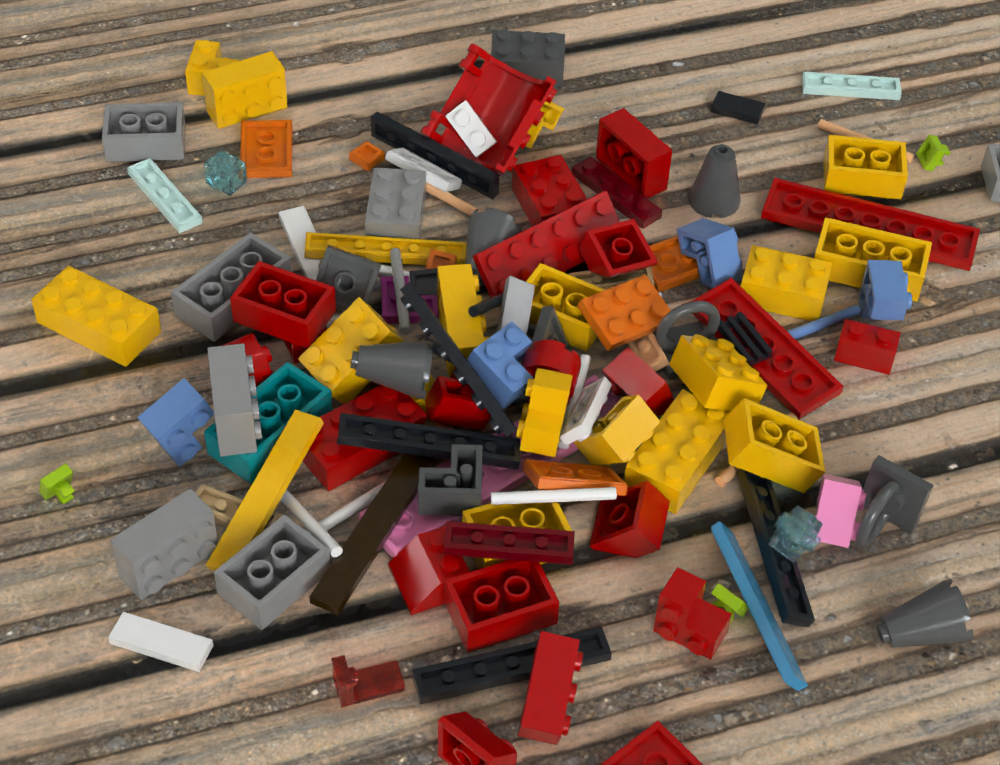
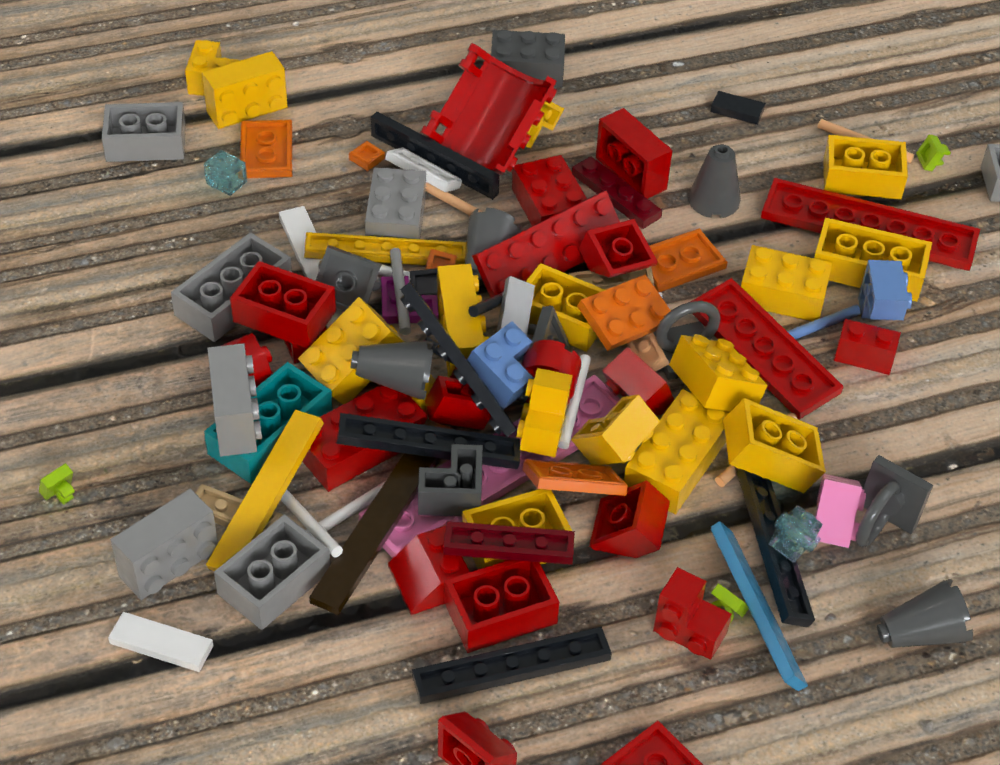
yellow brick [31,265,162,367] -> none
light aqua tile [127,158,203,234] -> none
medium blue brick [137,378,214,467] -> none
clear red bracket [331,655,405,708] -> none
white plate [445,100,497,158] -> none
white bar [490,487,617,505] -> none
red brick [517,631,583,745] -> none
white plate [560,376,612,446] -> none
medium blue brick [677,218,743,288] -> none
black tile [718,312,773,366] -> none
light aqua tile [801,72,902,100] -> none

